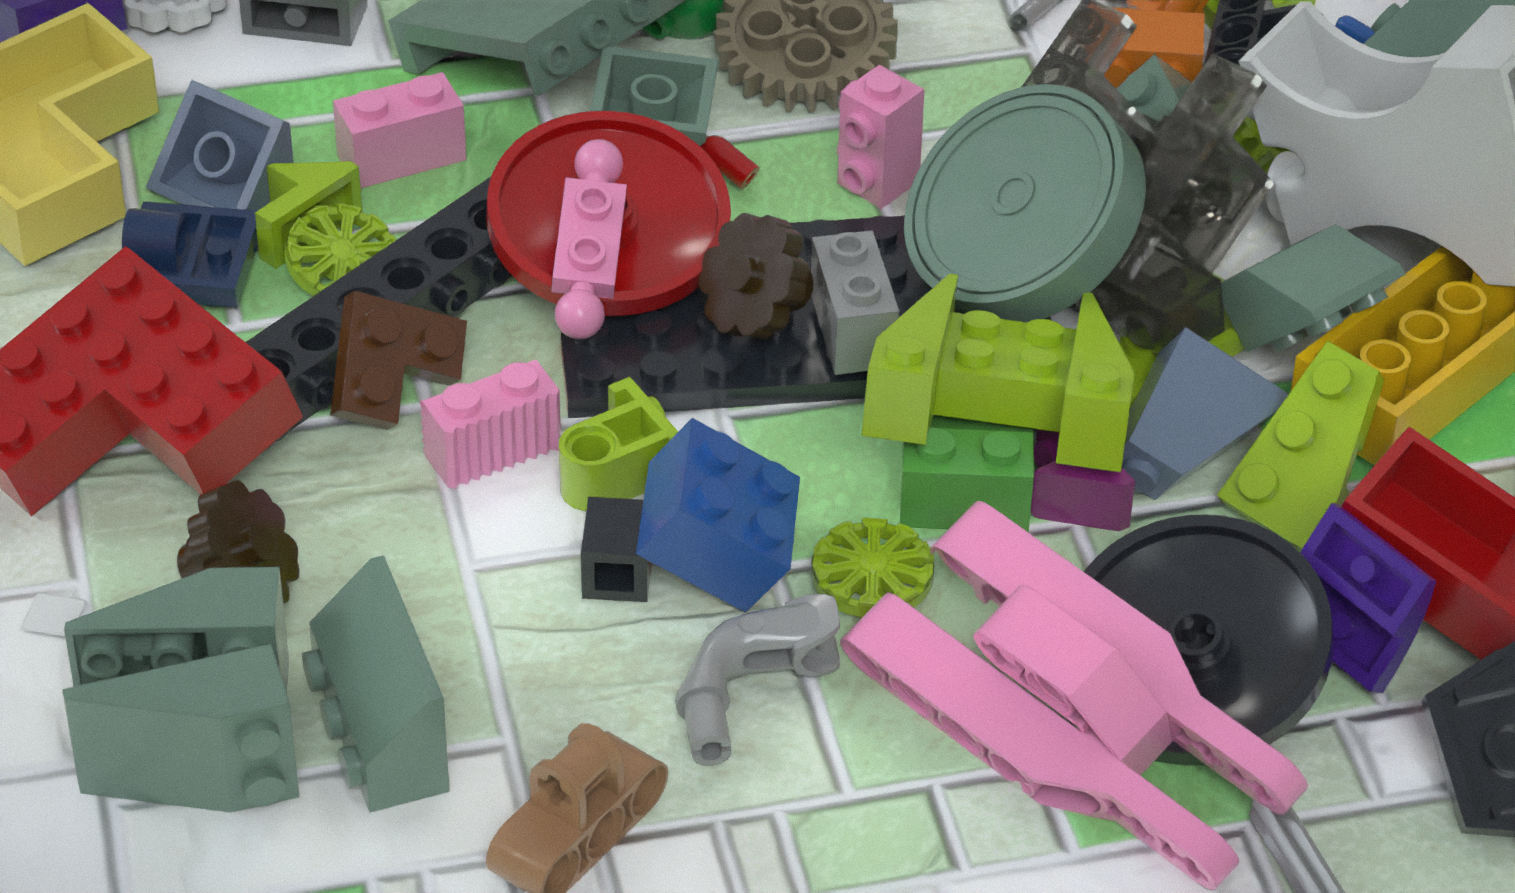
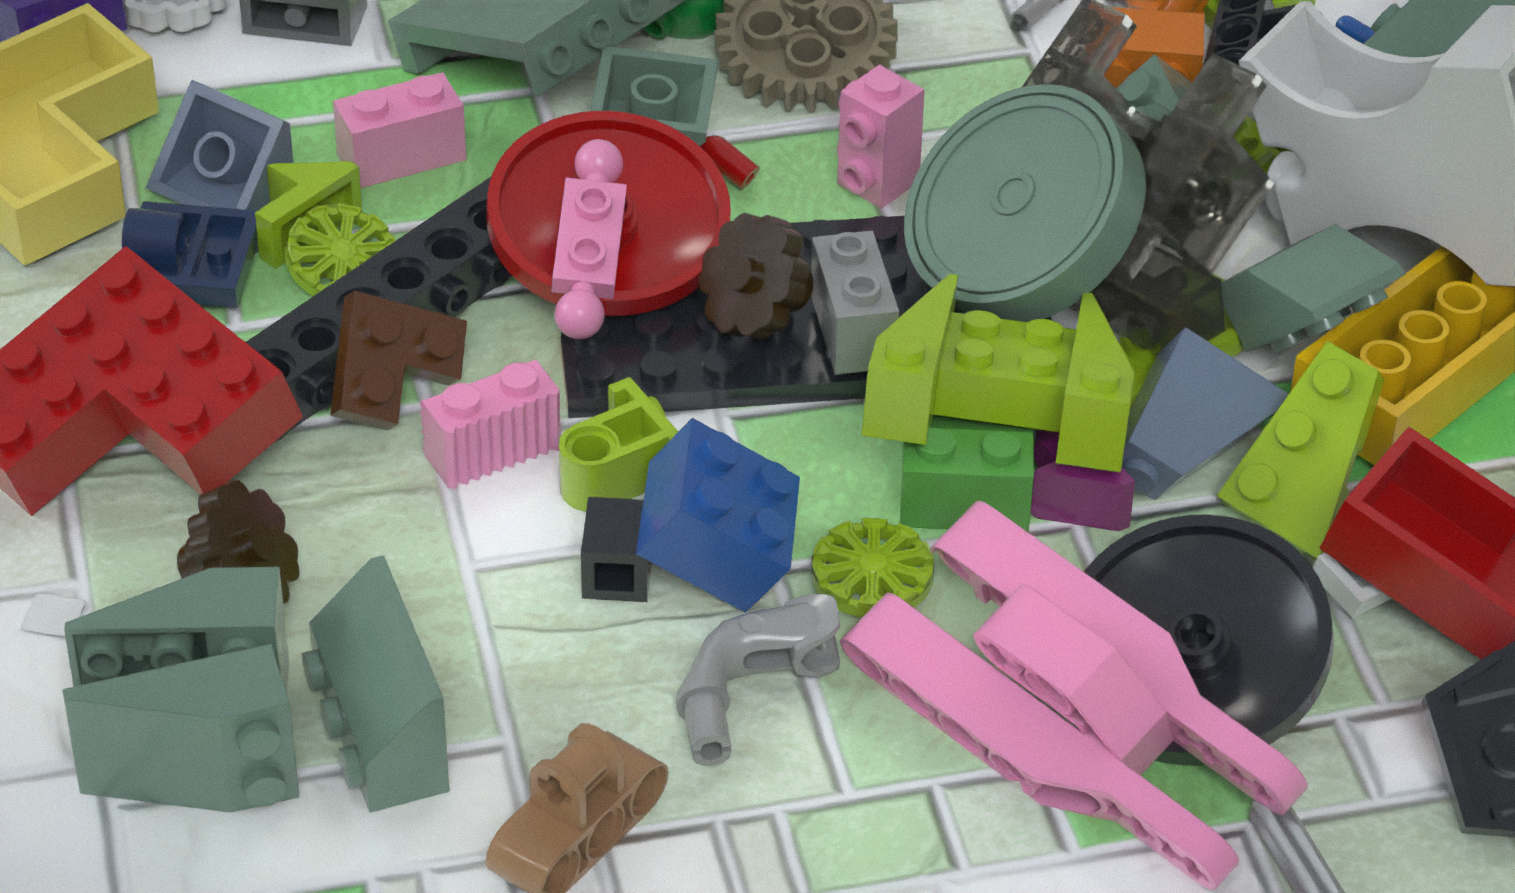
dark purple slope [1300,503,1436,693] -> none

